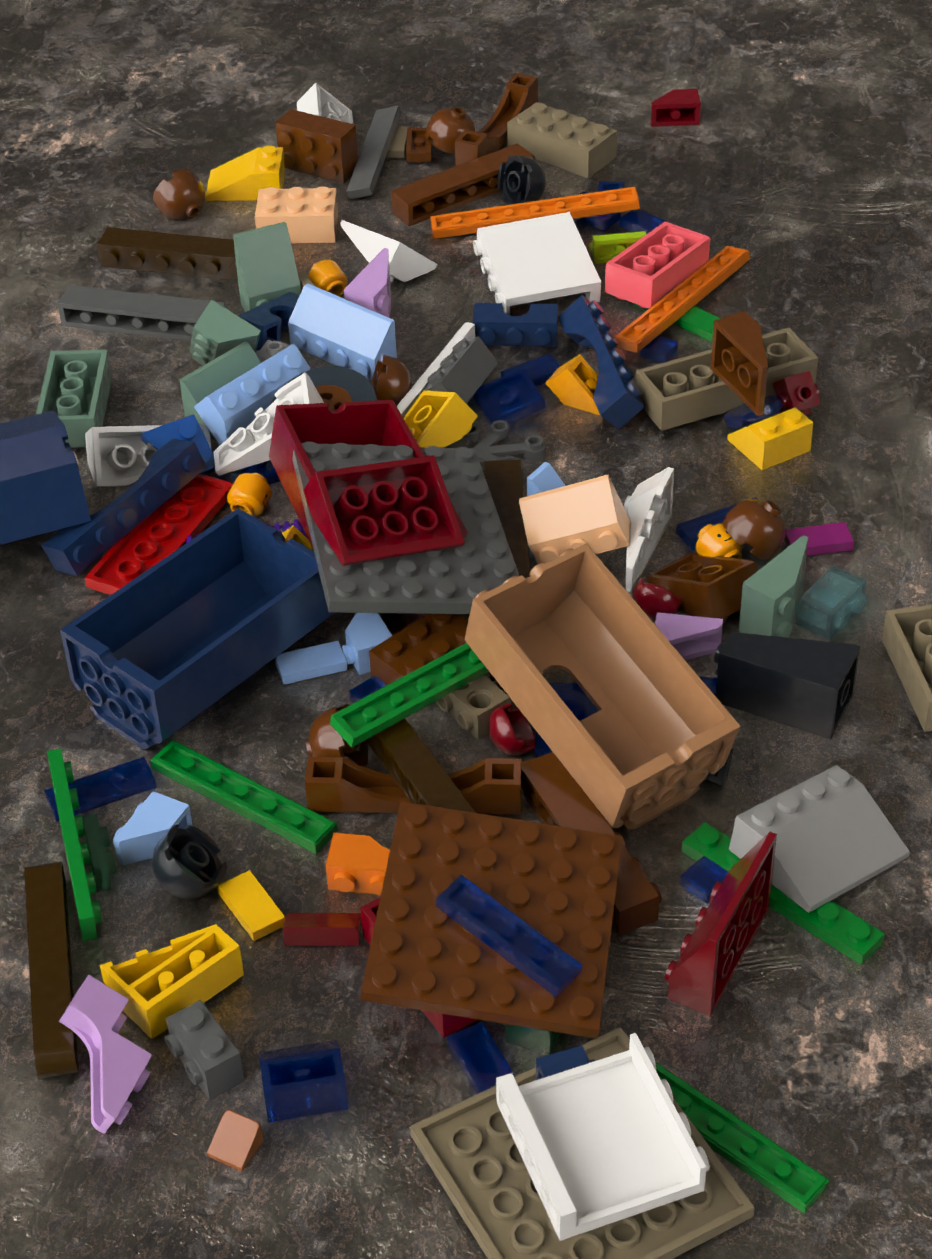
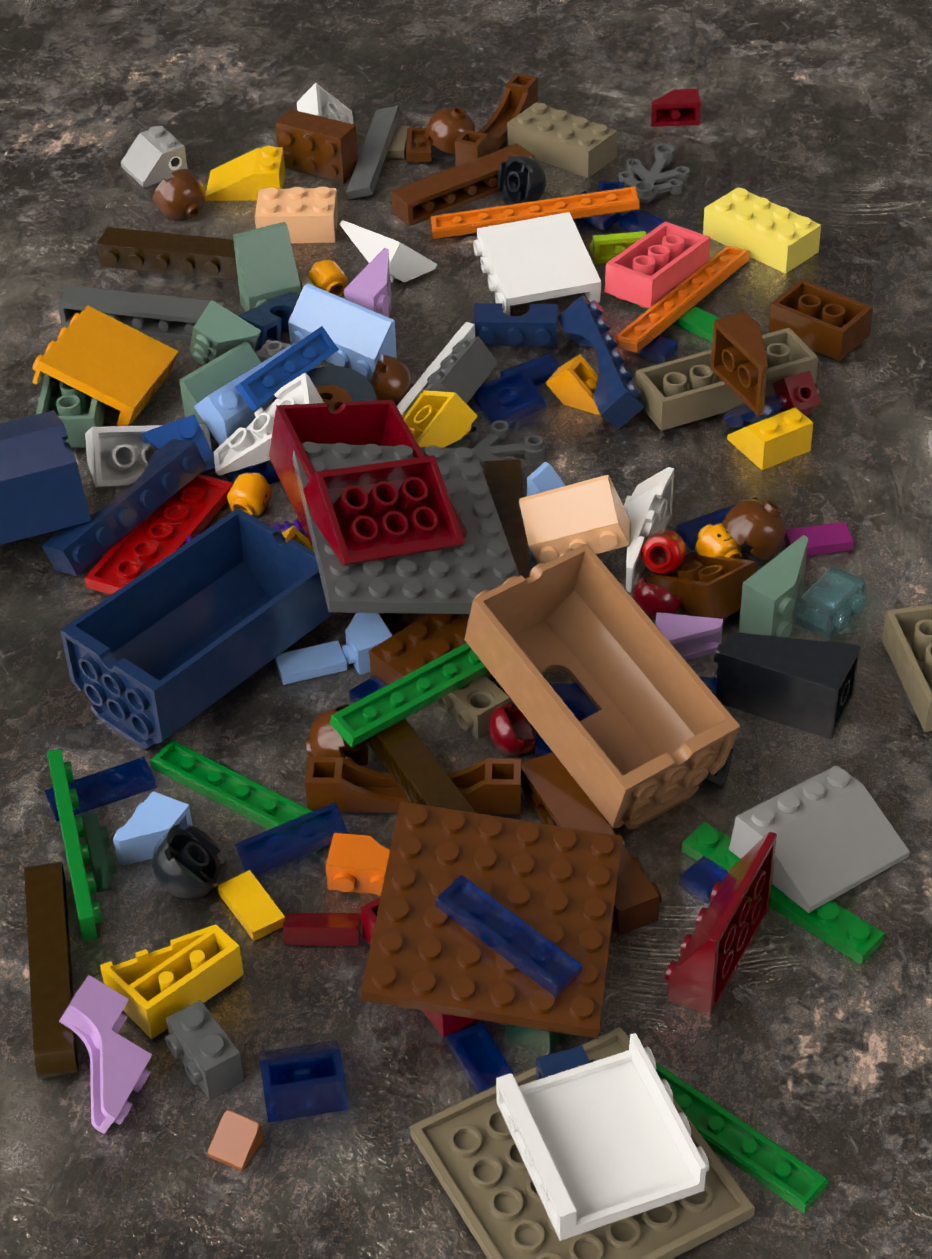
none -> light orange panel [32,305,179,426]
none -> light grey slope [121,126,187,188]
none -> blue plate [235,326,339,411]
none -> clear blue tile [235,802,349,876]
none -> dark grey plant [619,143,690,203]
none -> red head [641,530,686,574]
none -> light yellow brick [703,187,821,274]
none -> reddish brown brick [768,279,873,361]

